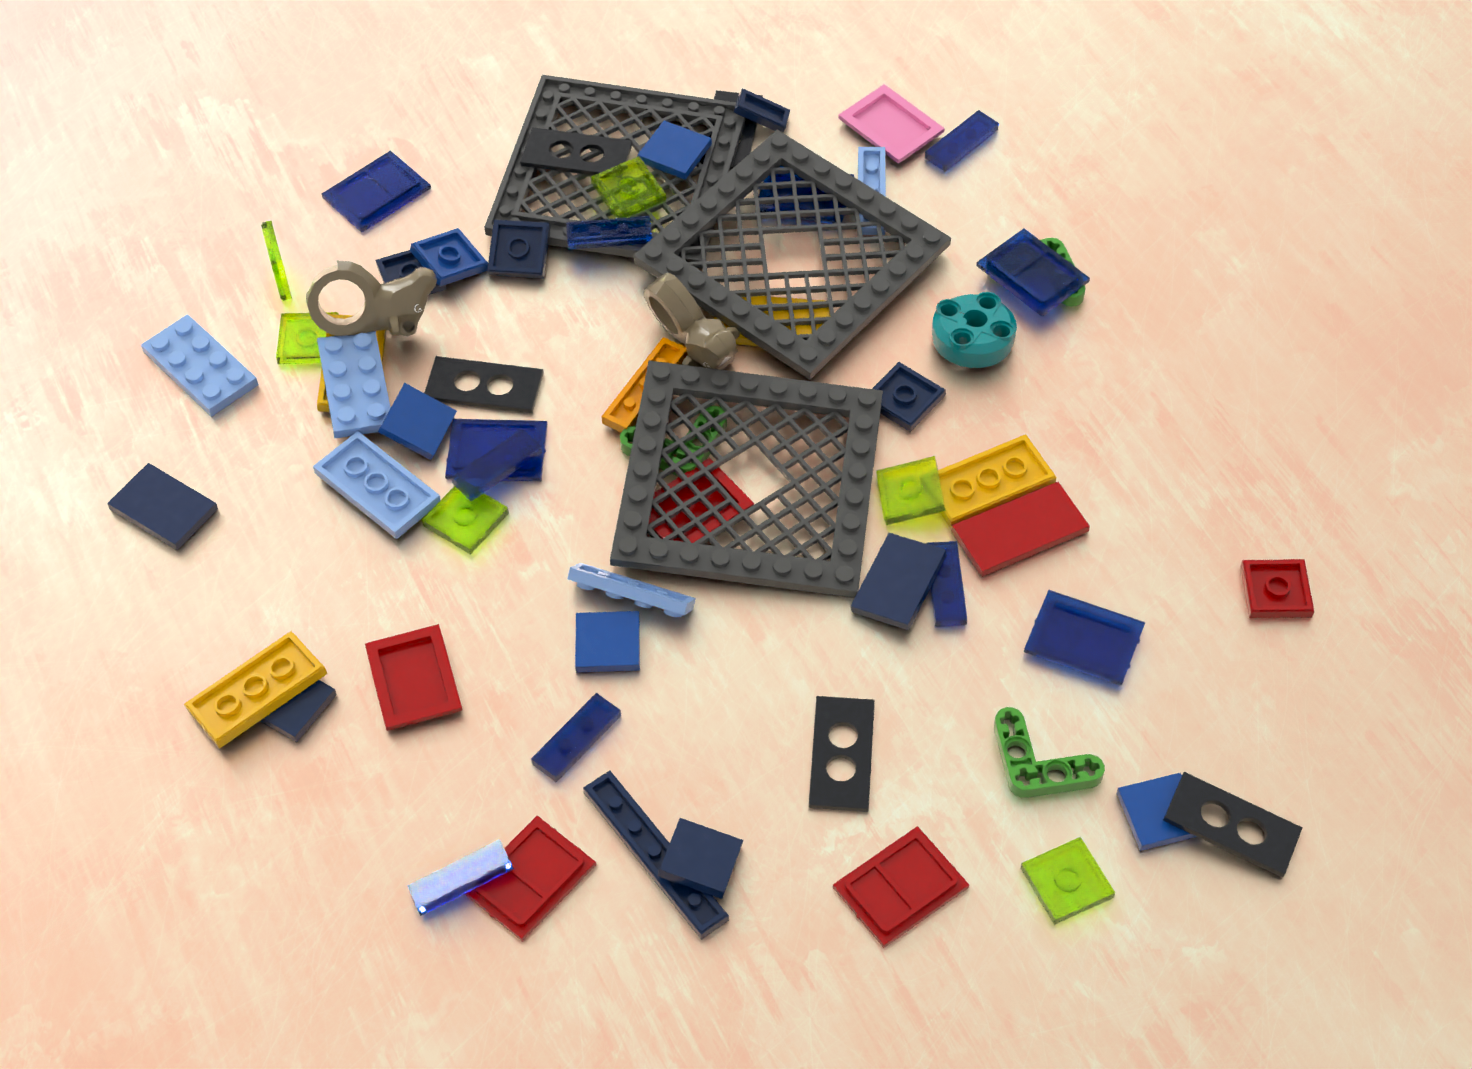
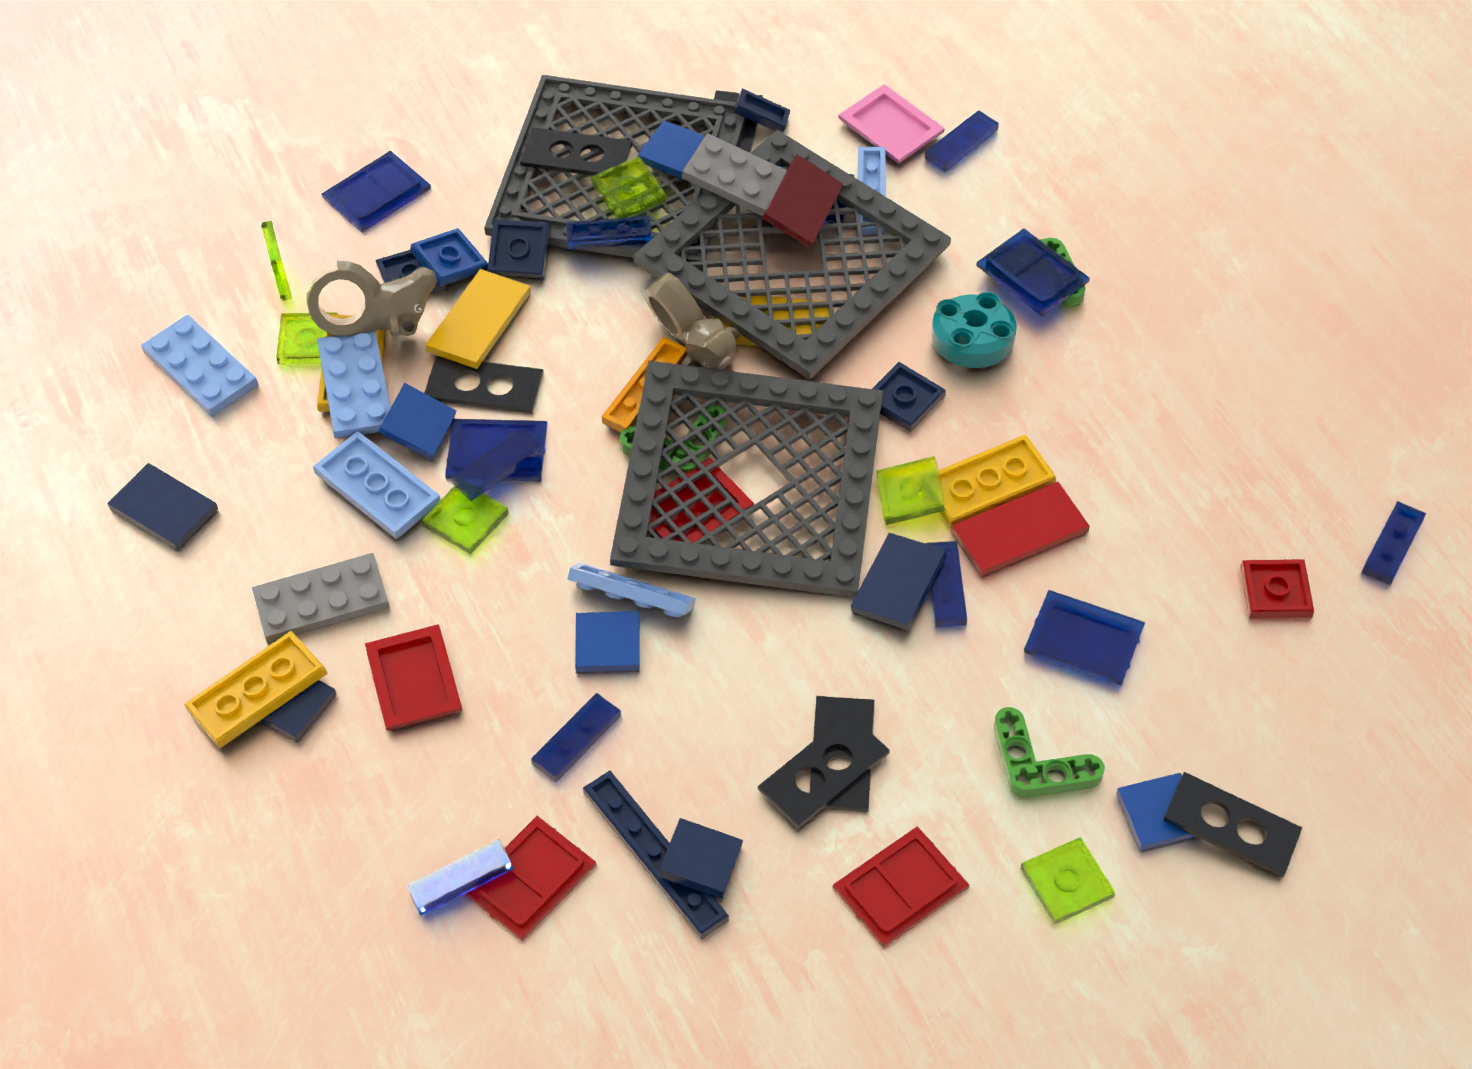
none -> light grey plate [252,553,390,644]
none -> yellow tile [425,269,531,369]
none -> light grey plate [682,133,787,216]
none -> black piece [758,712,890,829]
none -> dark red tile [762,154,843,248]
none -> clear blue tile [1361,501,1427,586]

